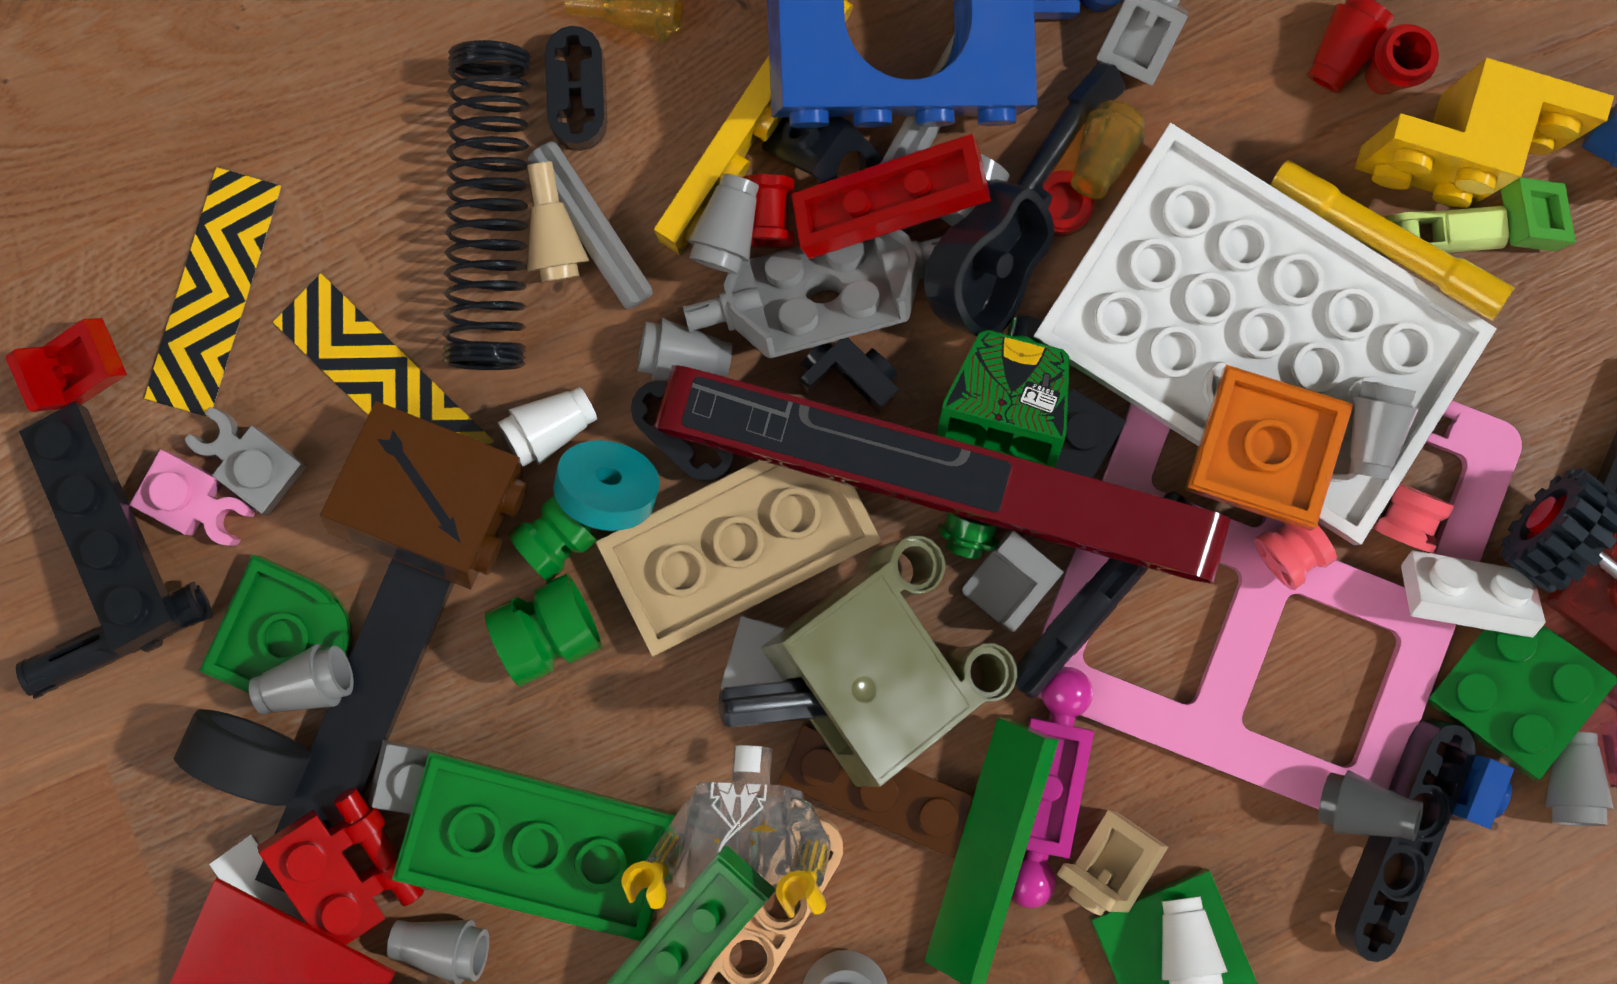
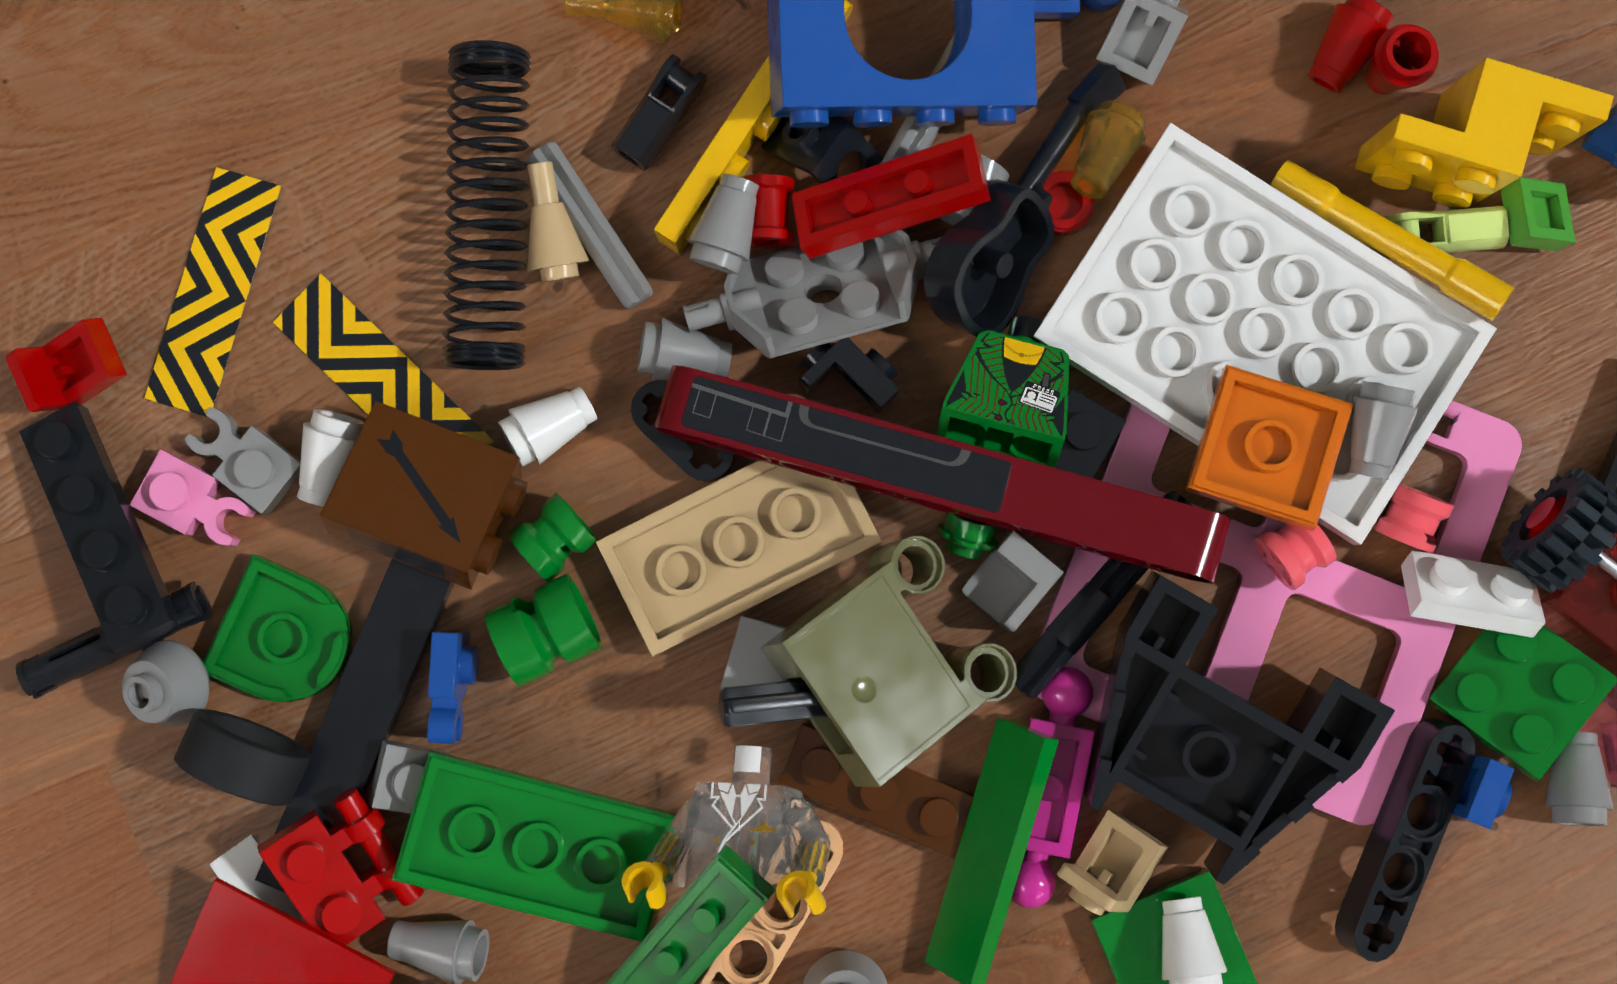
light grey cone [249,644,354,715] -> none
black beam [545,26,608,151] -> none
teal piece [554,440,660,531] -> none
dark grey cone [1318,770,1423,841] -> none
none -> light grey cone [122,640,210,726]
none -> white cone [297,409,364,507]
none -> blue plate [427,631,479,744]
none -> black bar [611,54,708,171]
none -> black wedge [1084,570,1395,885]

